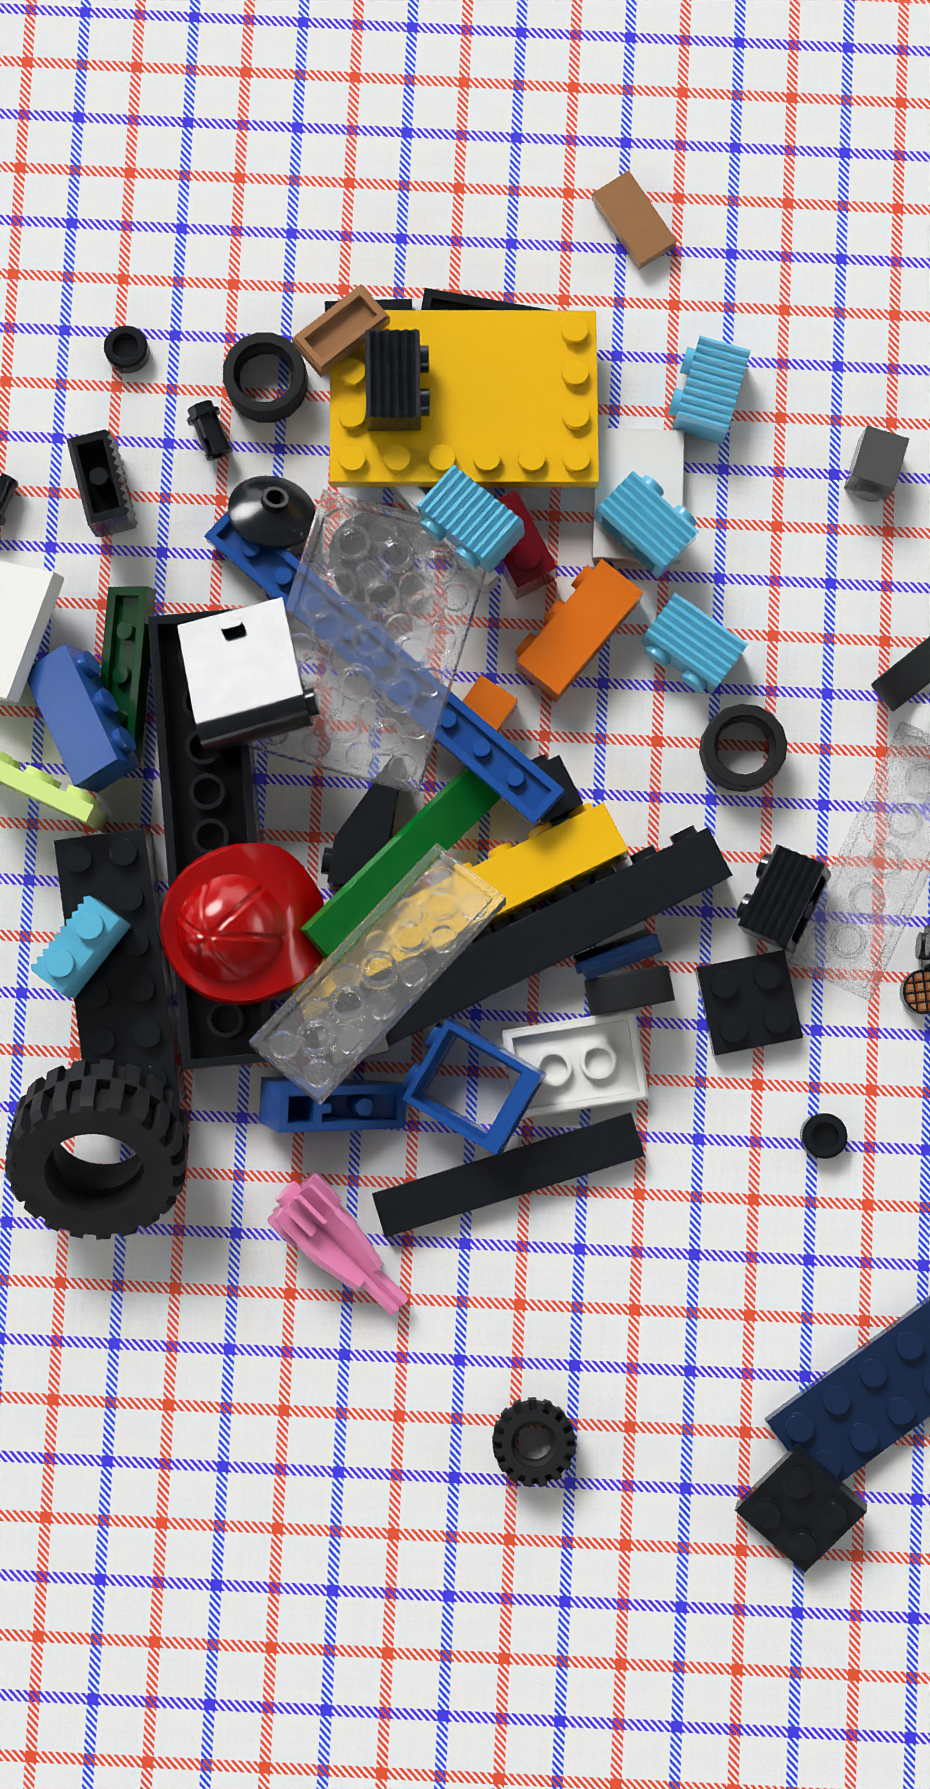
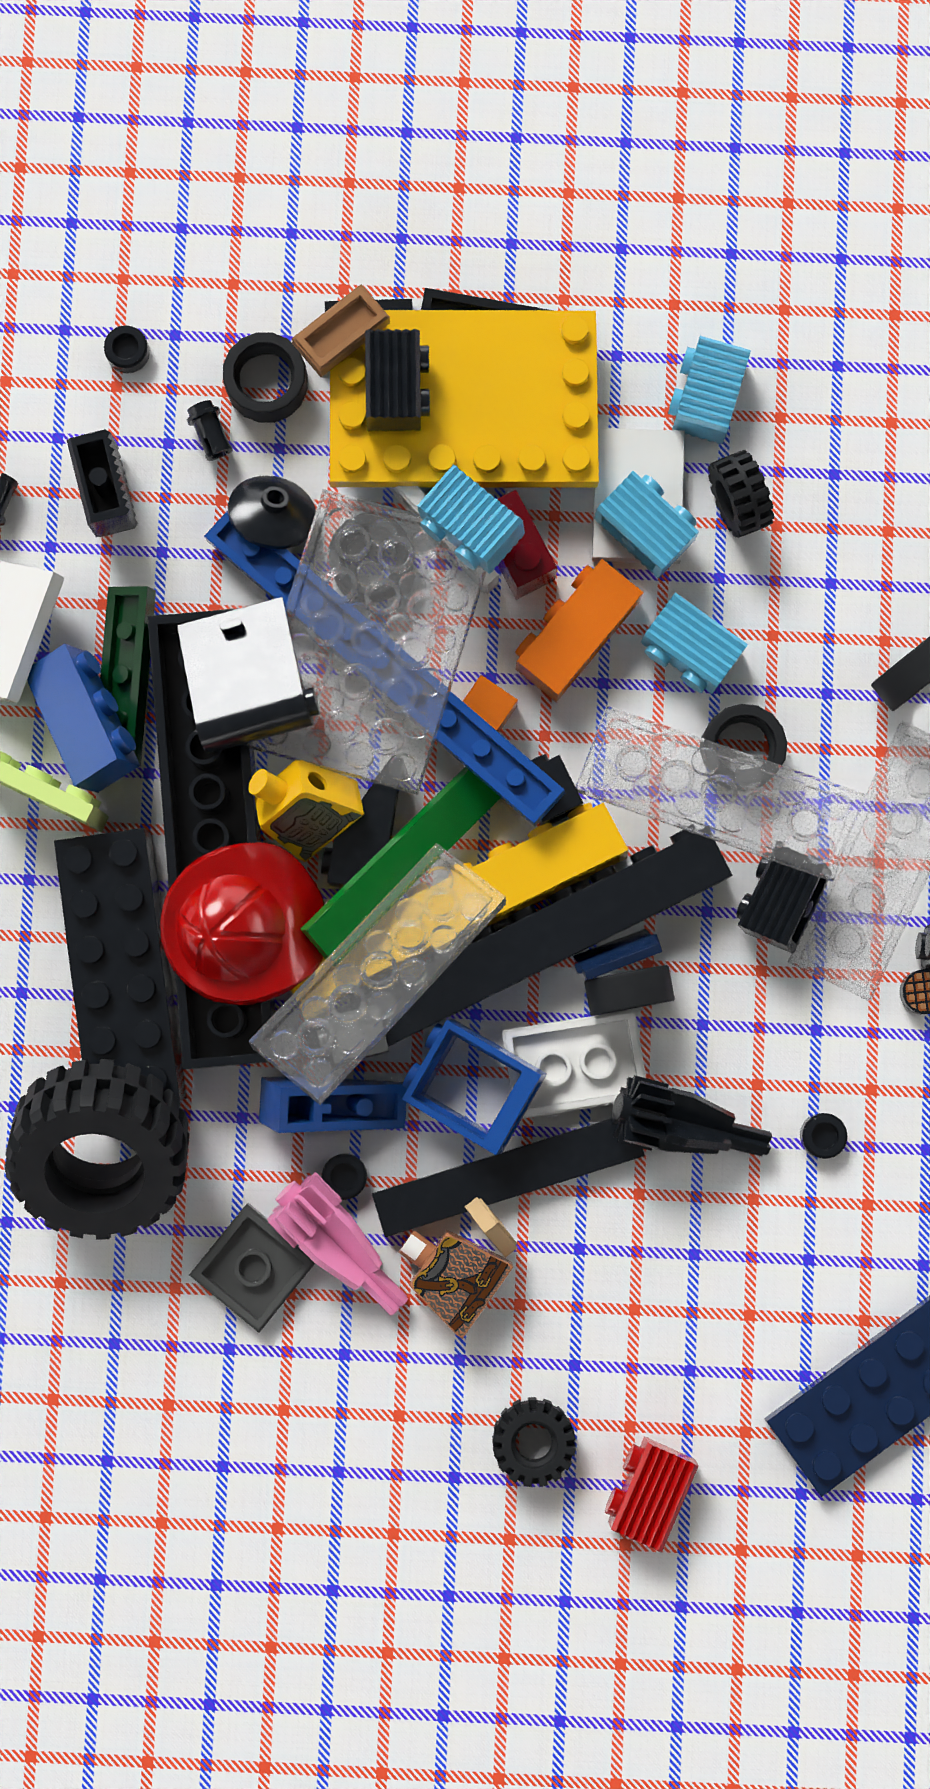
medium azure brick [31,896,131,999] -> none
medium nougat tile [592,170,677,270] -> none
black plate [695,950,803,1056] -> none
black plate [735,1442,867,1573] -> none
dark grey brick [844,426,910,502] -> none
none -> dark grey tile [189,1203,315,1333]
none -> yellow torso [249,760,364,862]
none -> black tile [321,1153,367,1200]
none -> torso [398,1230,513,1339]
none -> tan tile [465,1197,518,1258]
none -> clear plate [576,706,865,882]
none -> red brick [605,1436,699,1552]
none -> black piece [612,1075,772,1157]
none -> black tyre [708,450,774,538]

